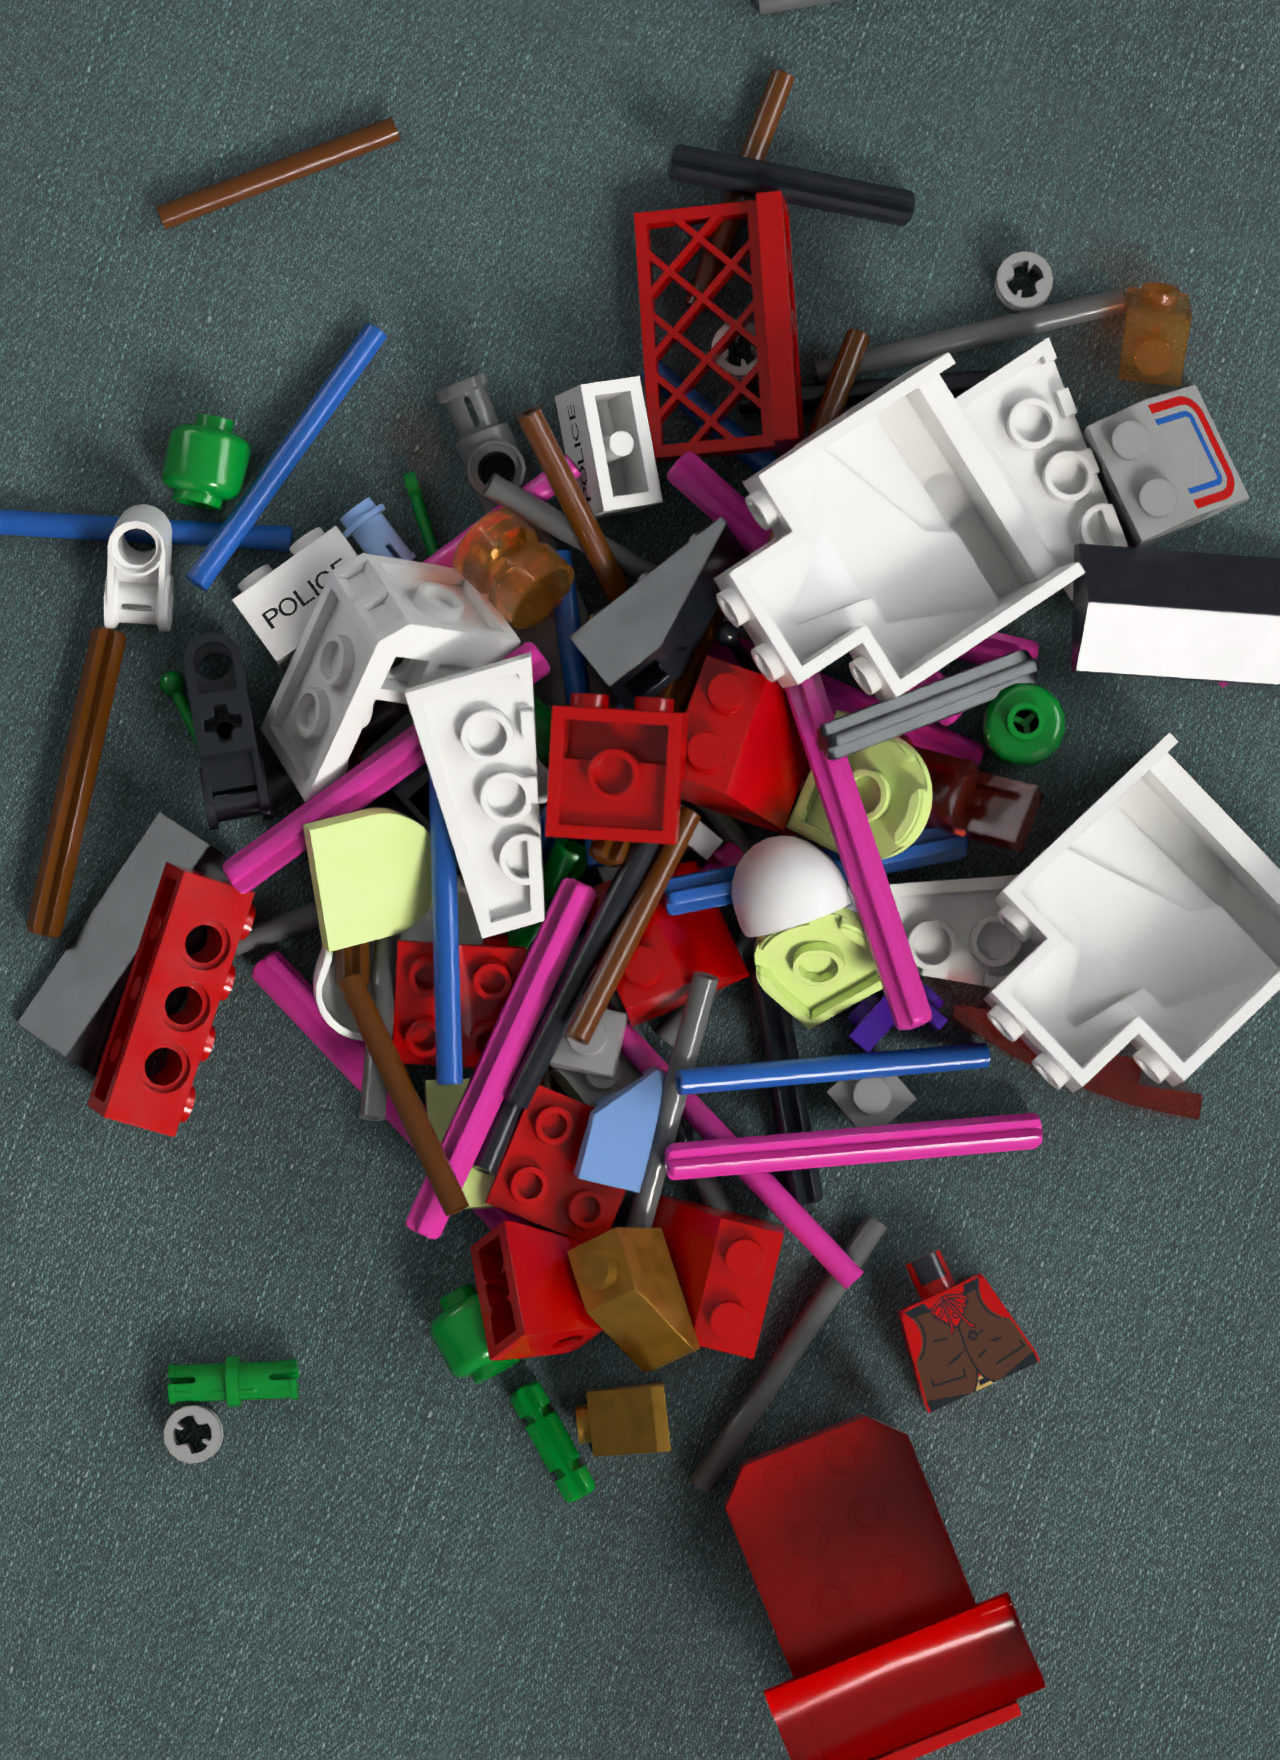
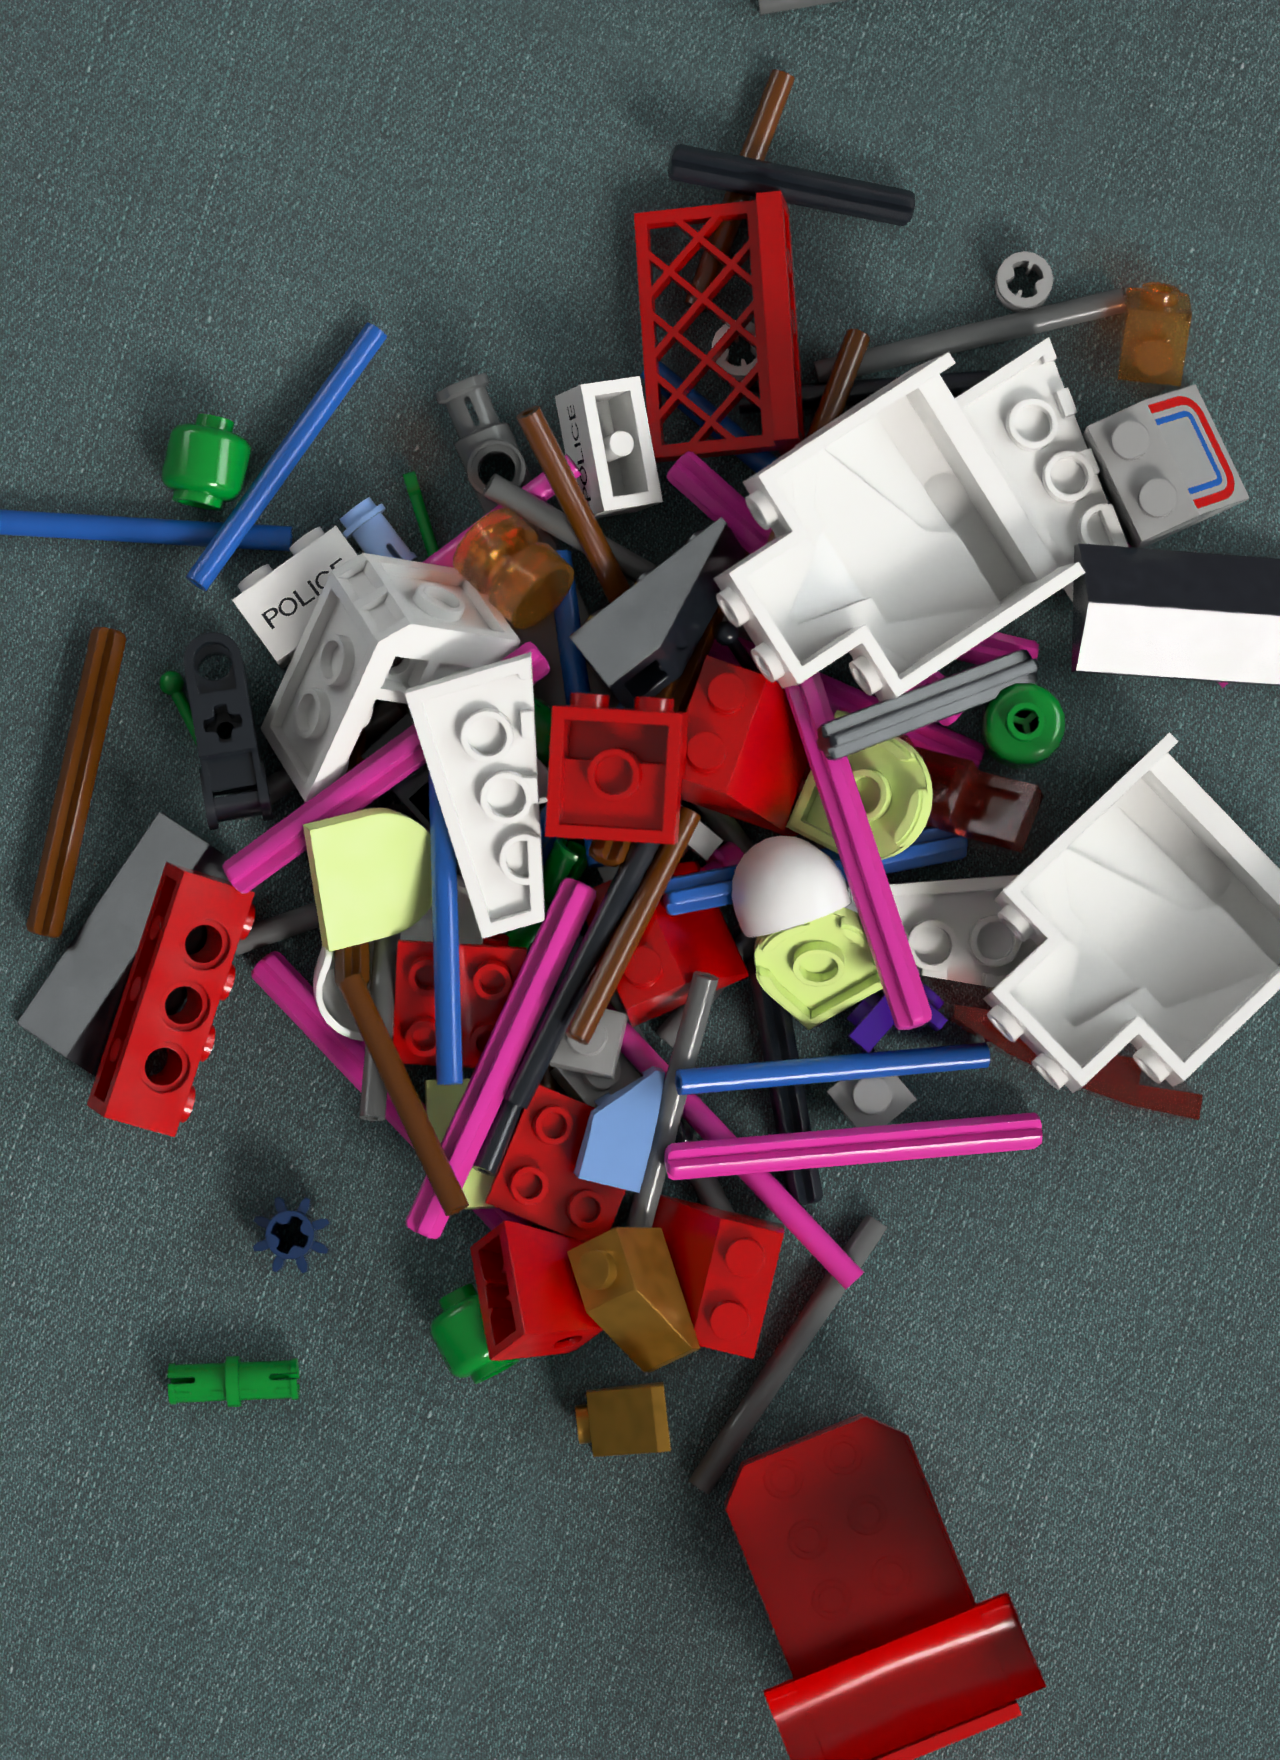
white piece [104,504,174,632] -> none
reddish brown piece [156,117,400,230] -> none
light grey bush [164,1405,224,1464] -> none
green axle [510,1381,595,1503] -> none
torso [897,1249,1040,1413] -> none
none -> dark blue gear [253,1197,331,1273]

